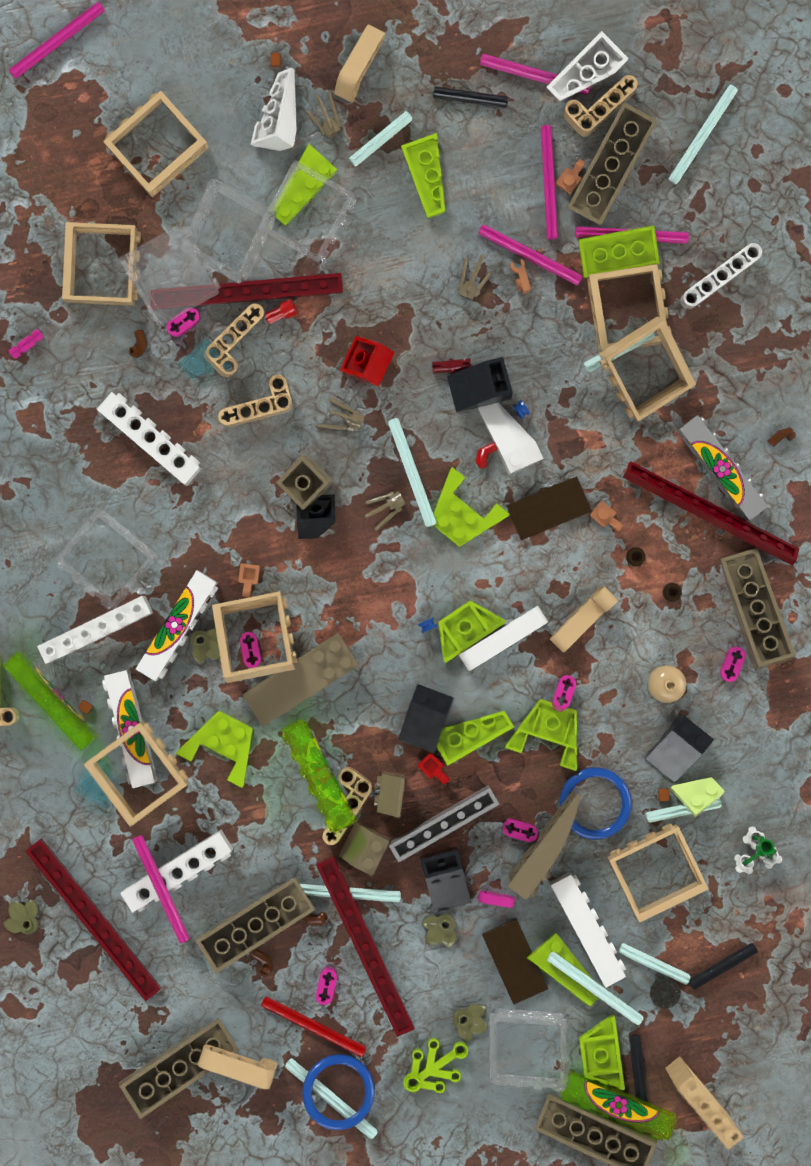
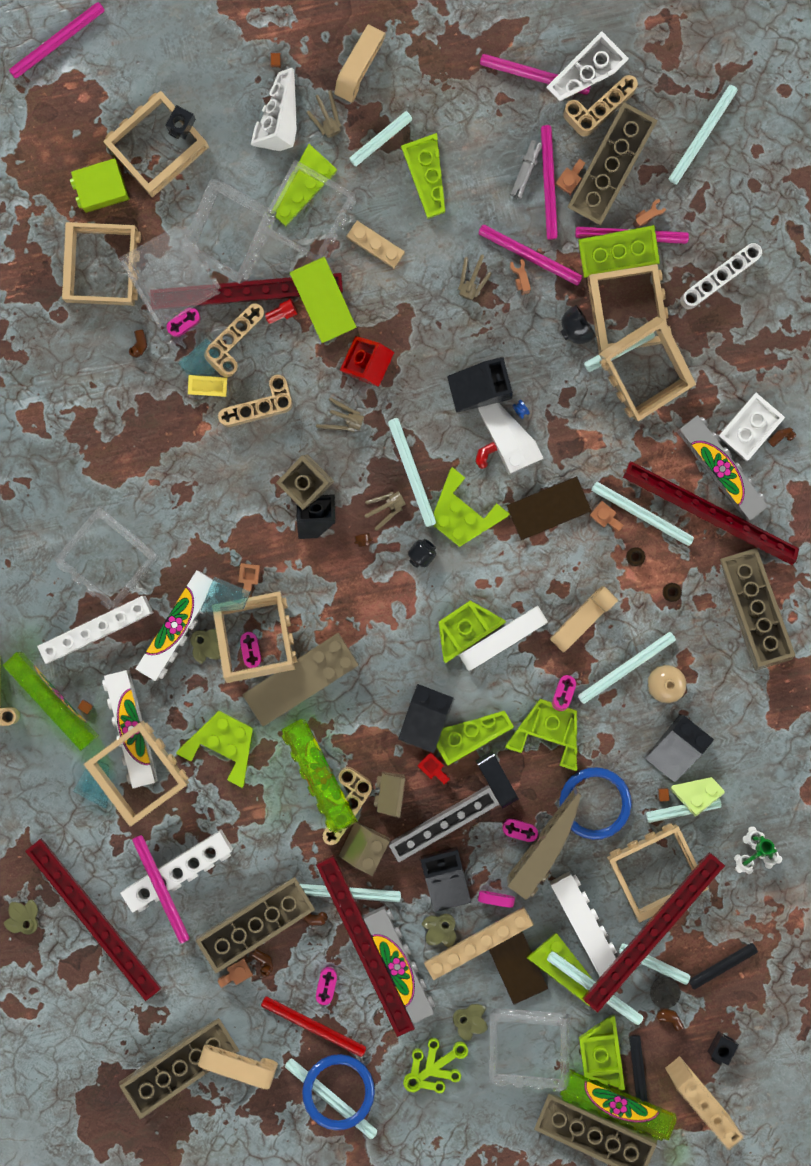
dark pink axle [9,329,44,359] -> none
white brick [97,392,202,486] -> none
blue bush [418,617,437,633] -> none
dark red pin [432,358,471,374] -> none
black axle [433,87,508,108] -> none
dark pink beam [720,647,746,682] -> none
none -> lime brick [70,158,130,213]
none -> black brick [165,105,196,140]
none -> light yellow plate [188,375,227,397]
none -> clear light blue wing [200,577,251,613]
none -> nougat plate [218,957,253,988]
none -> lime tile [289,256,357,343]
none -> tan plate [346,221,405,269]
none -> reddish brown plate [354,533,373,547]
none -> brick [364,905,436,1024]
none -> black head [408,539,436,568]
none -> tan plate [424,907,534,980]
none -> black beam [476,751,519,809]
none -> light grey pin [510,140,542,199]
none -> black cylinder [560,305,596,344]
none -> light aqua axle [578,632,676,704]
none -> dark red plate [582,852,725,1013]
none -> light aqua axle [592,482,694,546]
none -> nougat plate [633,199,666,228]
none -> reddish brown arm [657,1009,684,1031]
none -> black brick [708,1031,739,1065]
none -> white plate [718,393,785,461]

